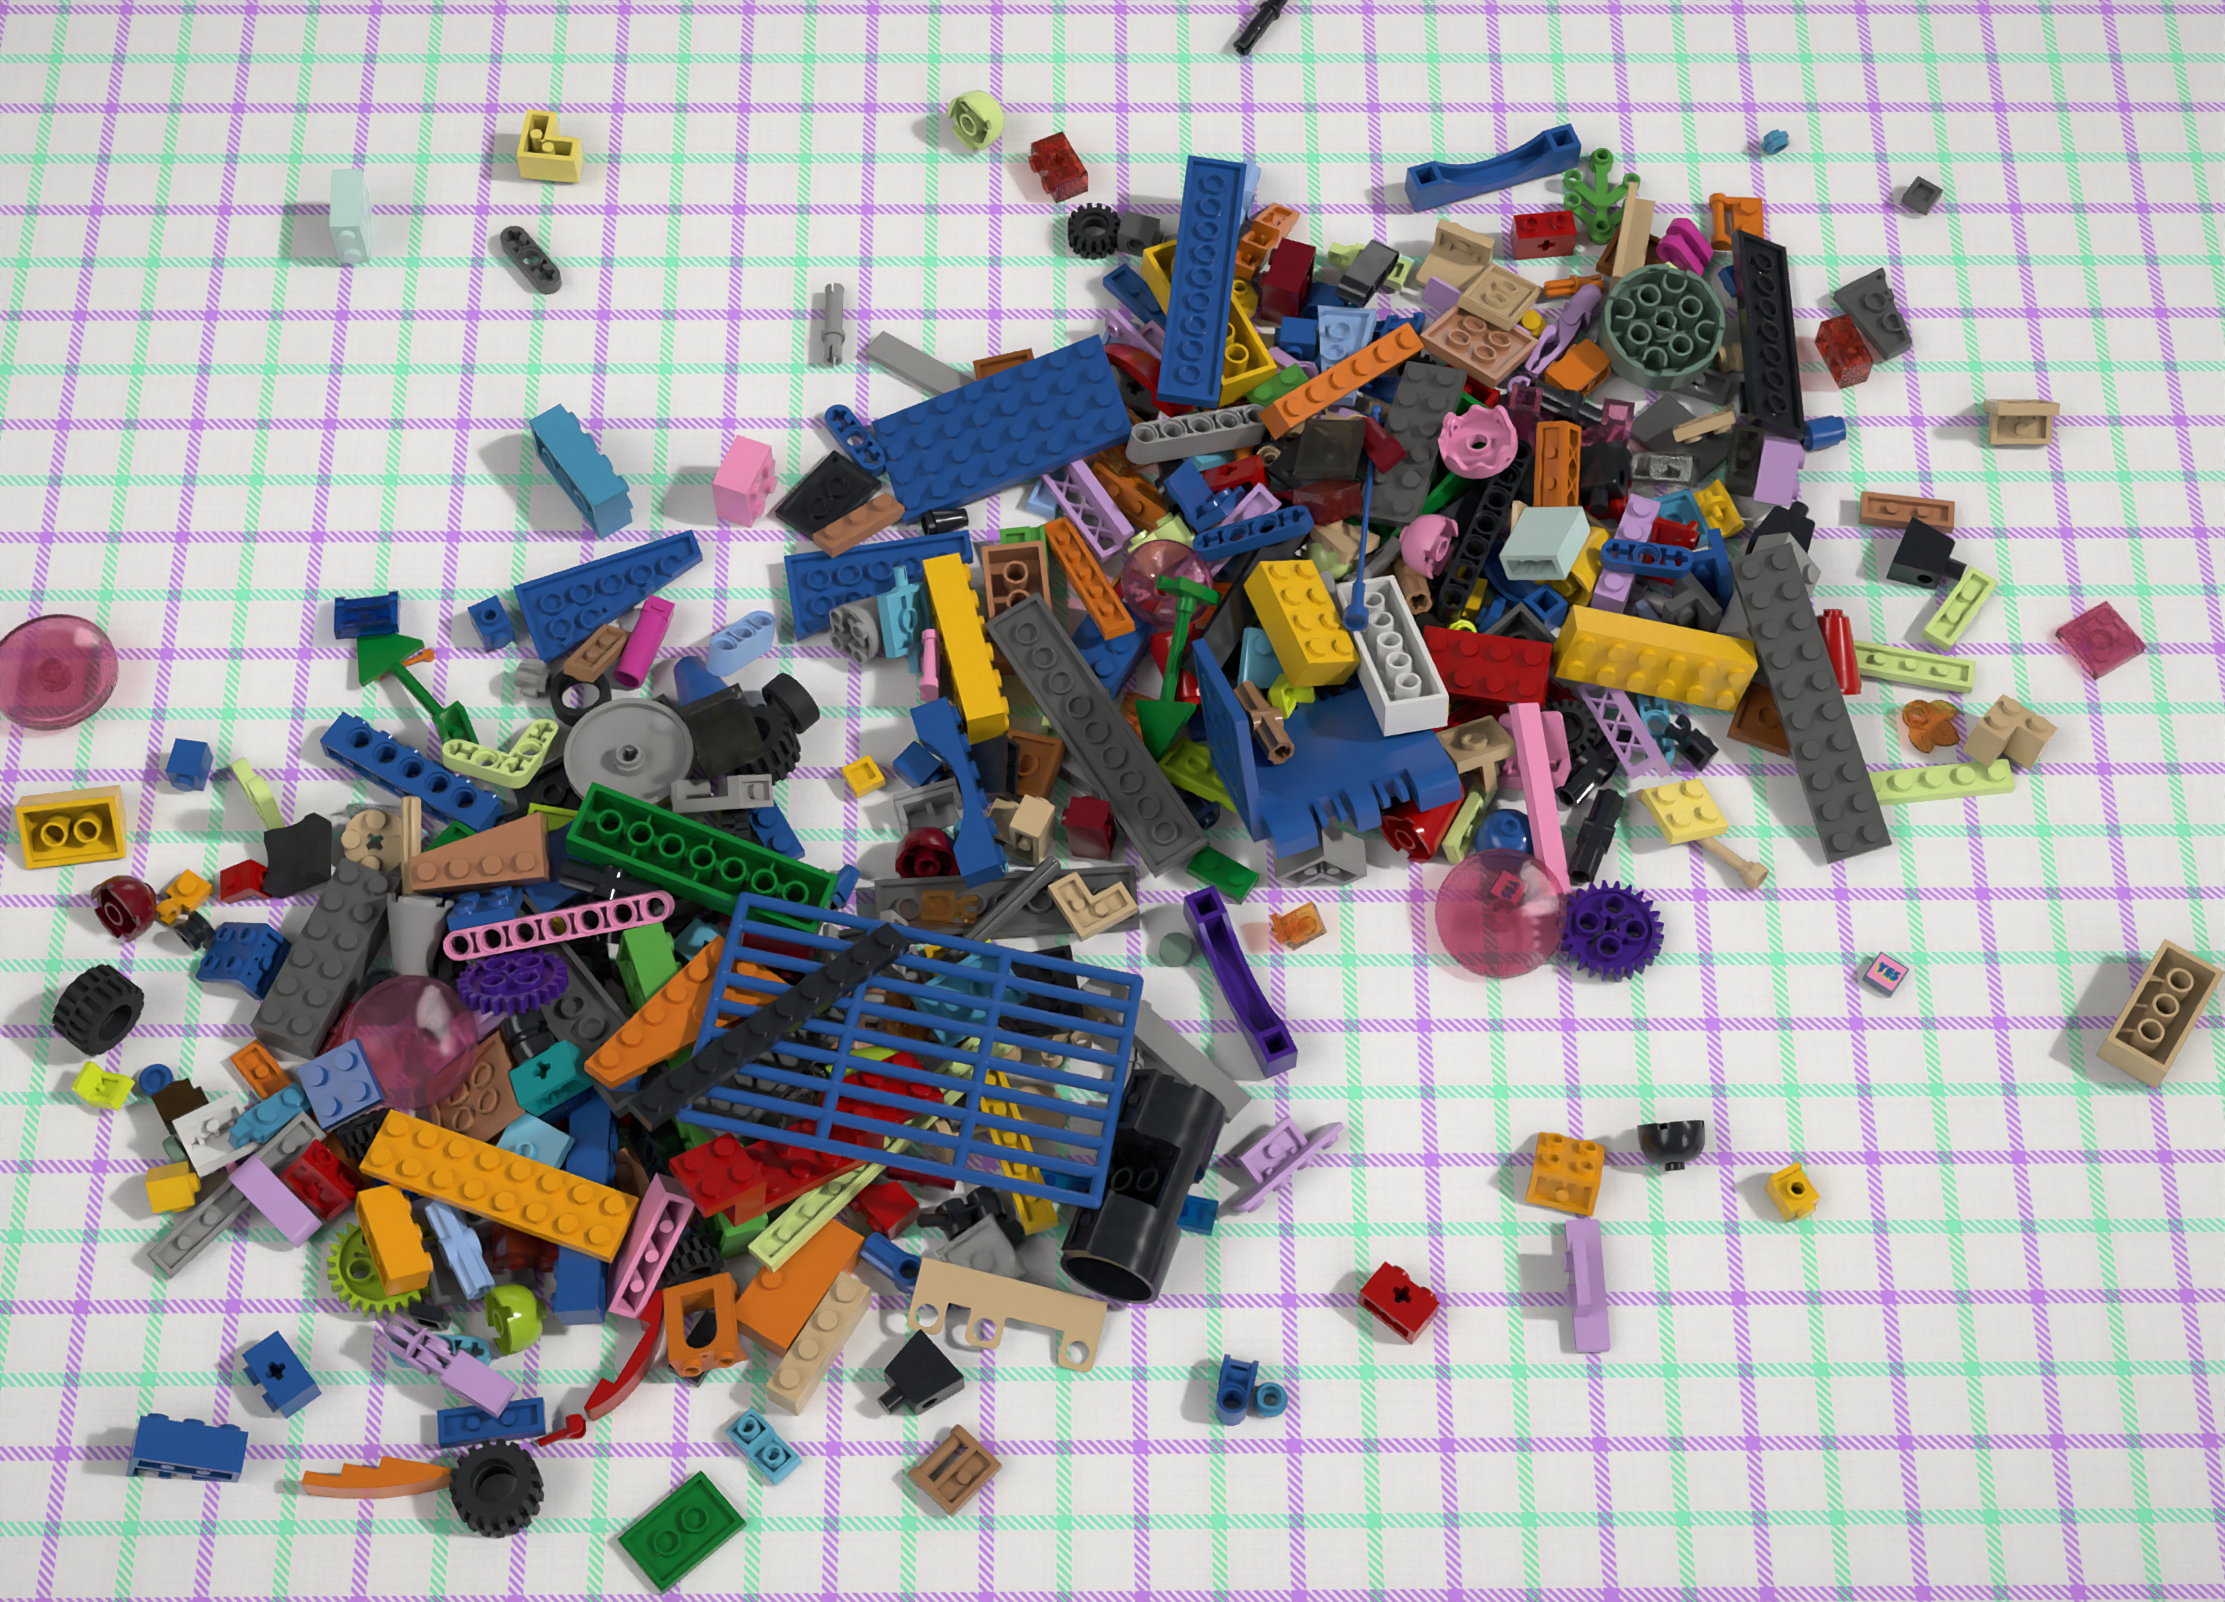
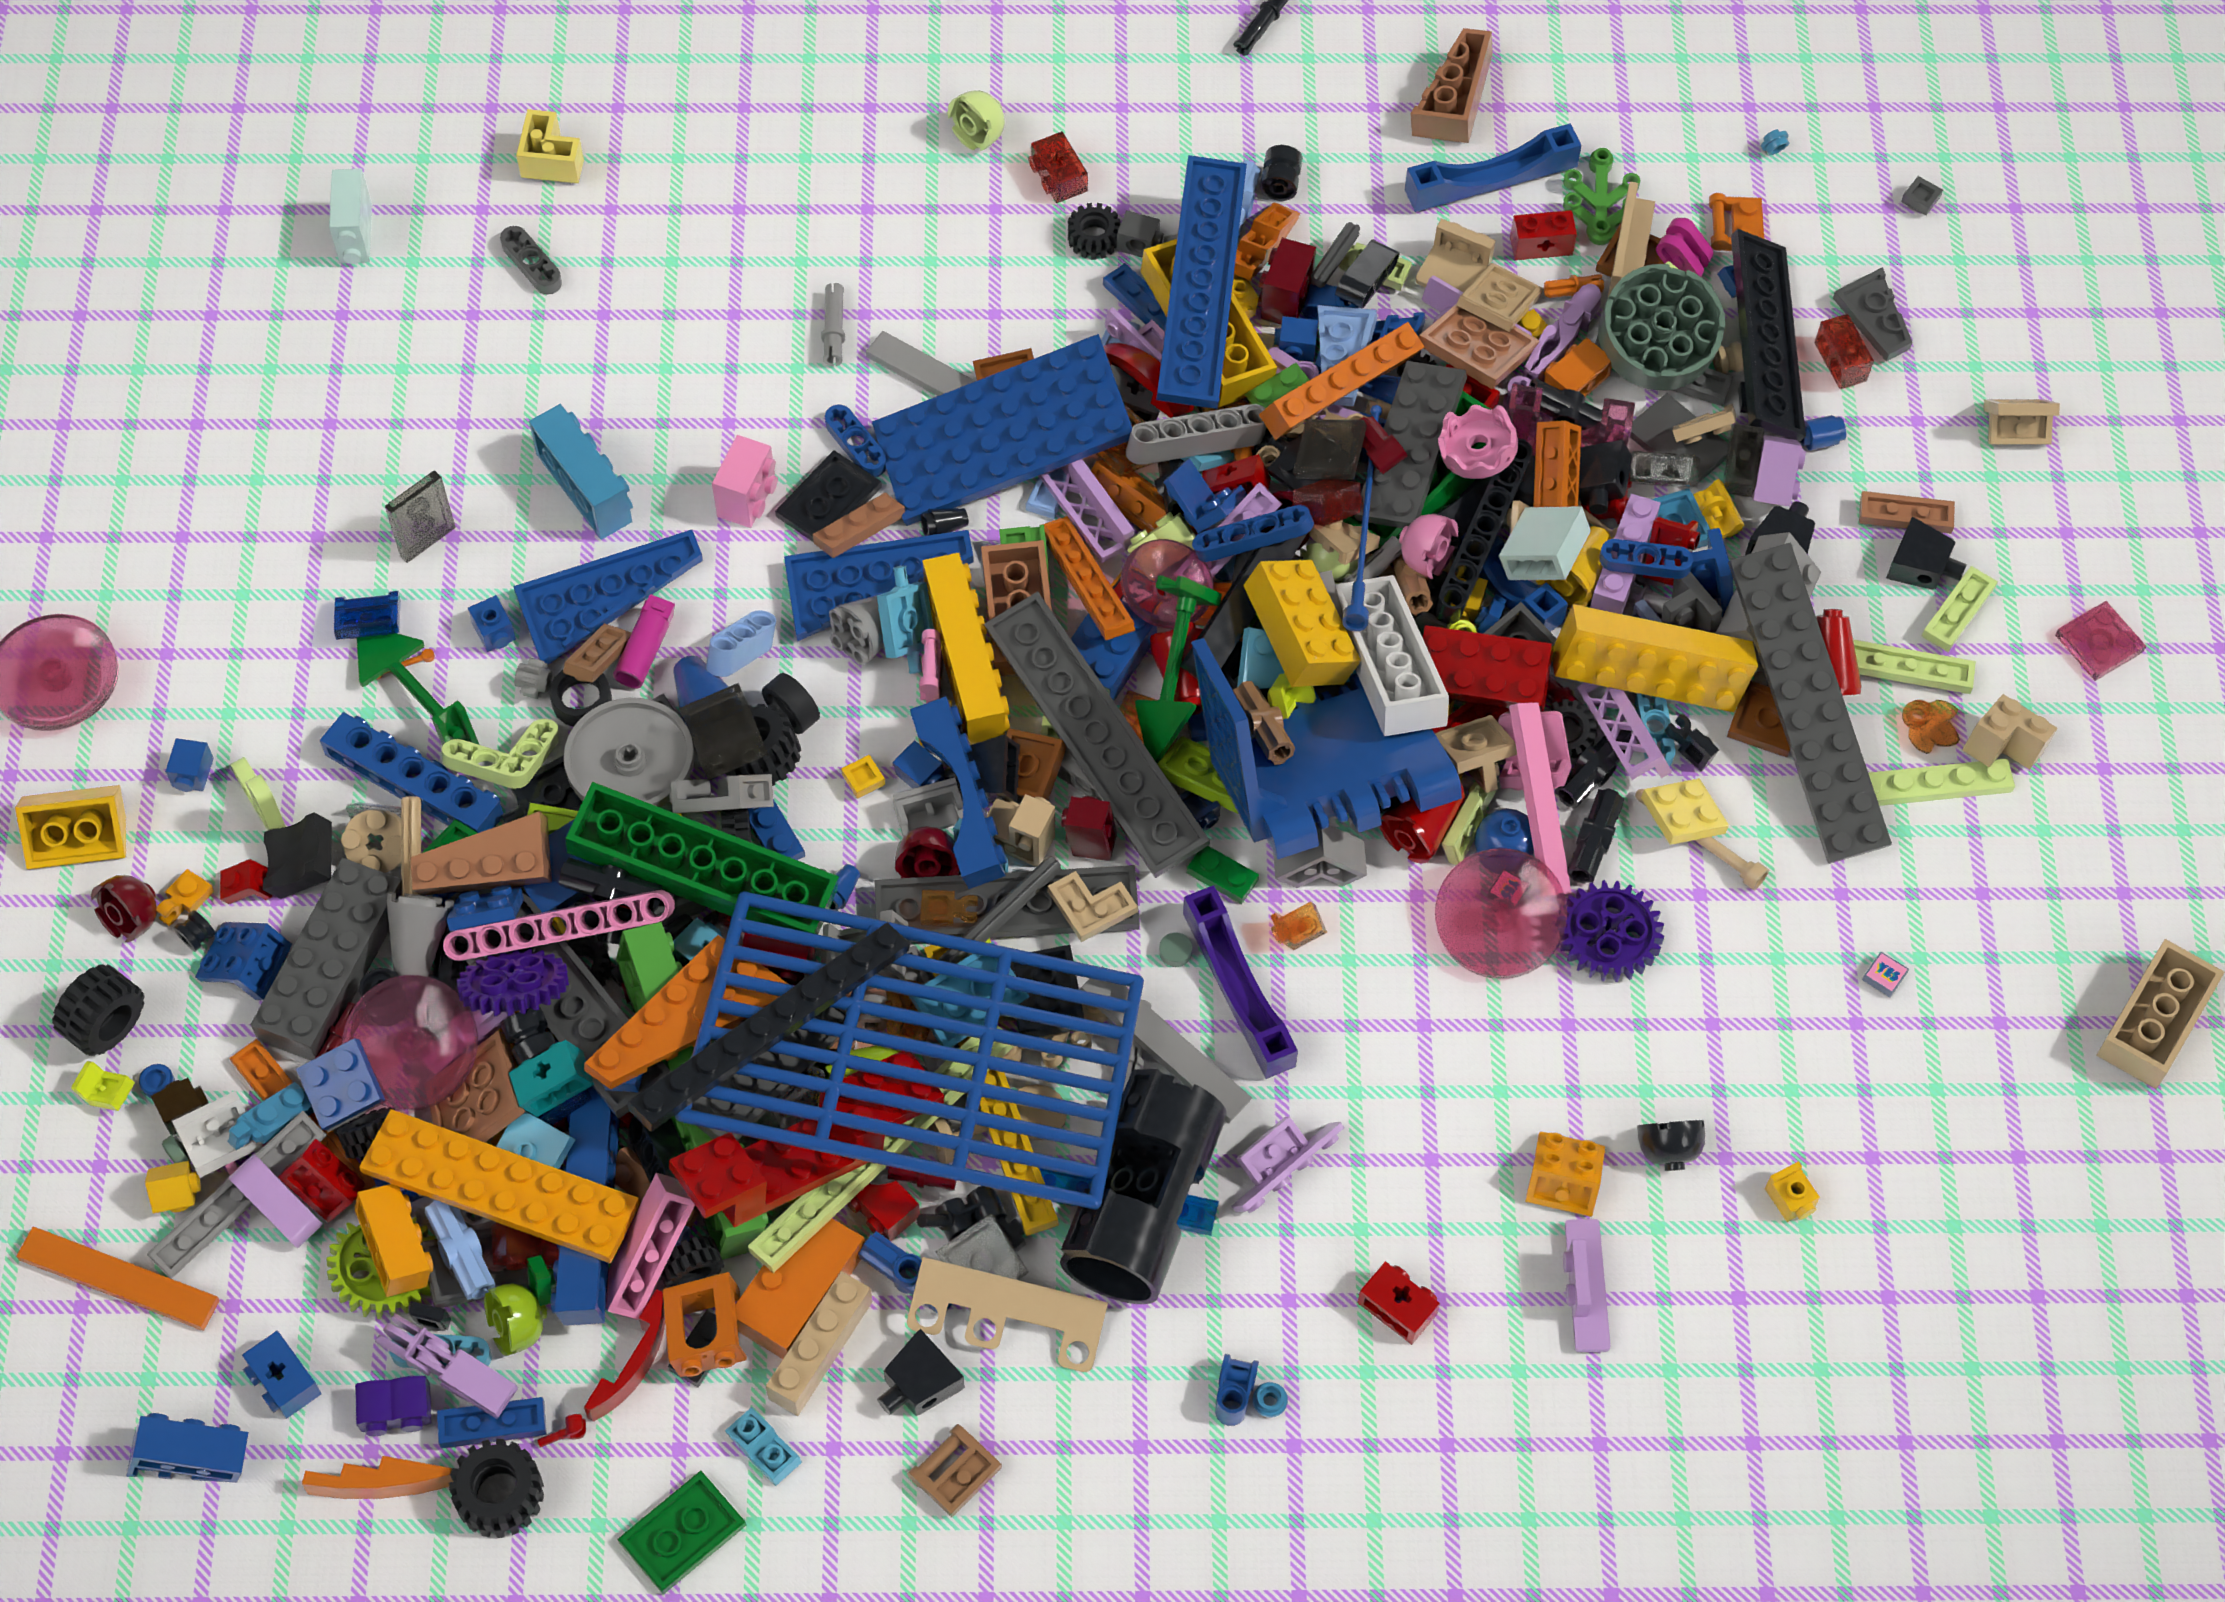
none -> orange tile [16,1226,220,1331]
none -> dark purple brick [355,1376,432,1436]
none -> clear smoke tile [385,470,456,563]
none -> green plate [527,1255,556,1306]
none -> black wheel [1260,144,1303,201]
none -> dark grey axle [1310,222,1360,288]
none -> nougat wedge [1410,28,1493,143]

